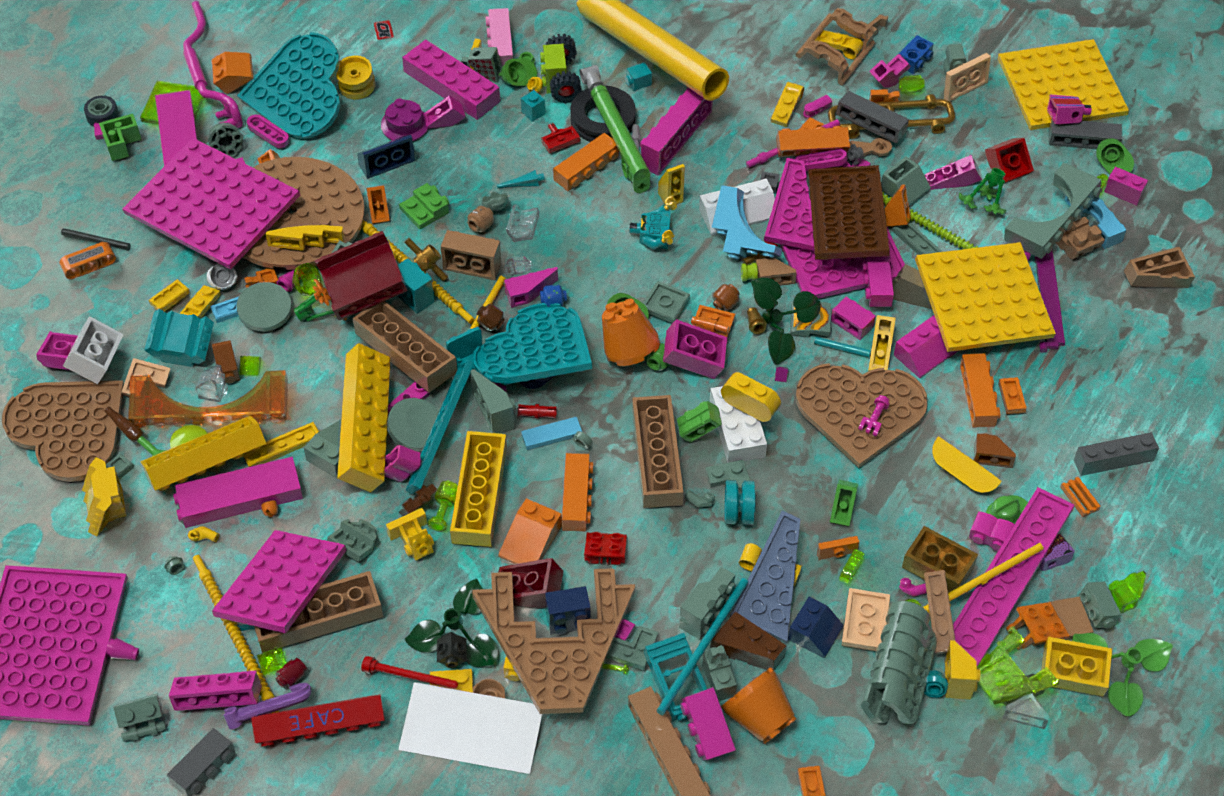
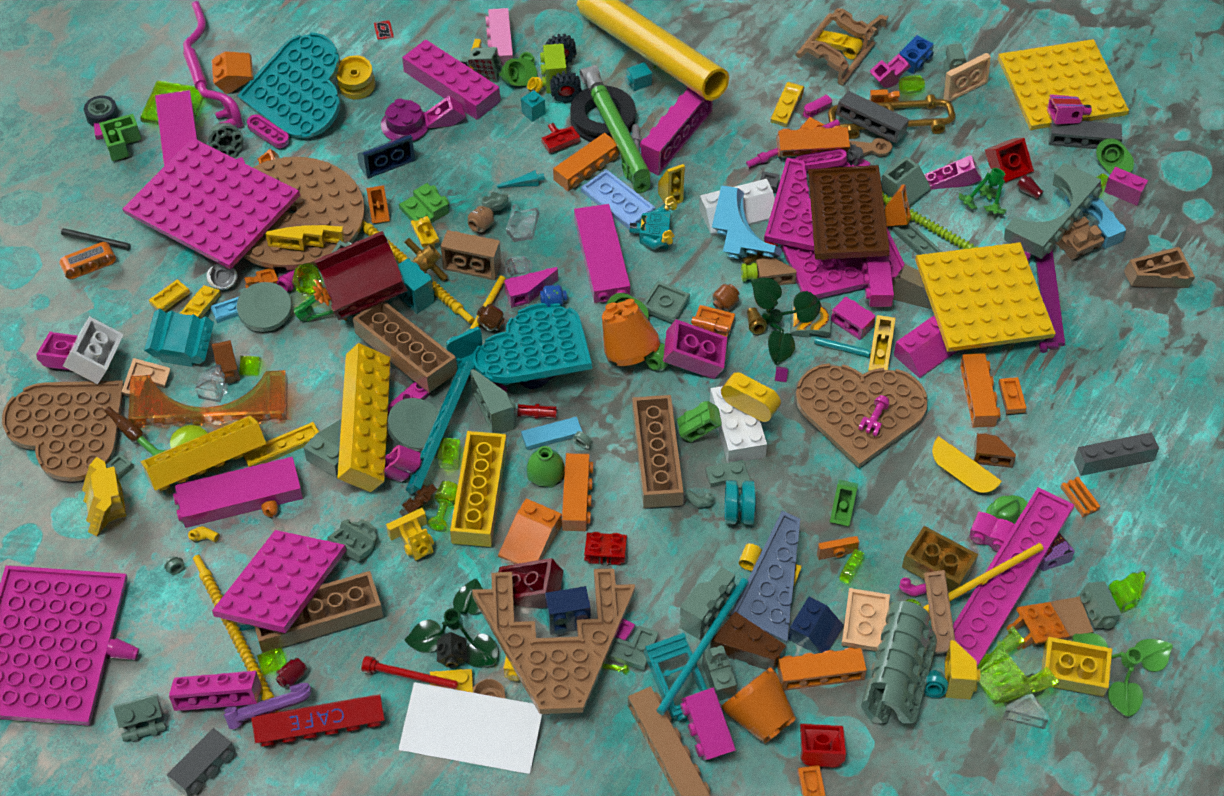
none -> yellow hips [411,216,439,248]
none -> clear neon green brick [437,438,461,470]
none -> bright green piece [526,446,565,488]
none -> dark pink brick [574,204,630,303]
none -> light blue tile [581,169,655,229]
none -> orange brick [777,647,867,691]
none -> red slope [800,724,846,768]
none -> dark red cone [1016,175,1044,200]

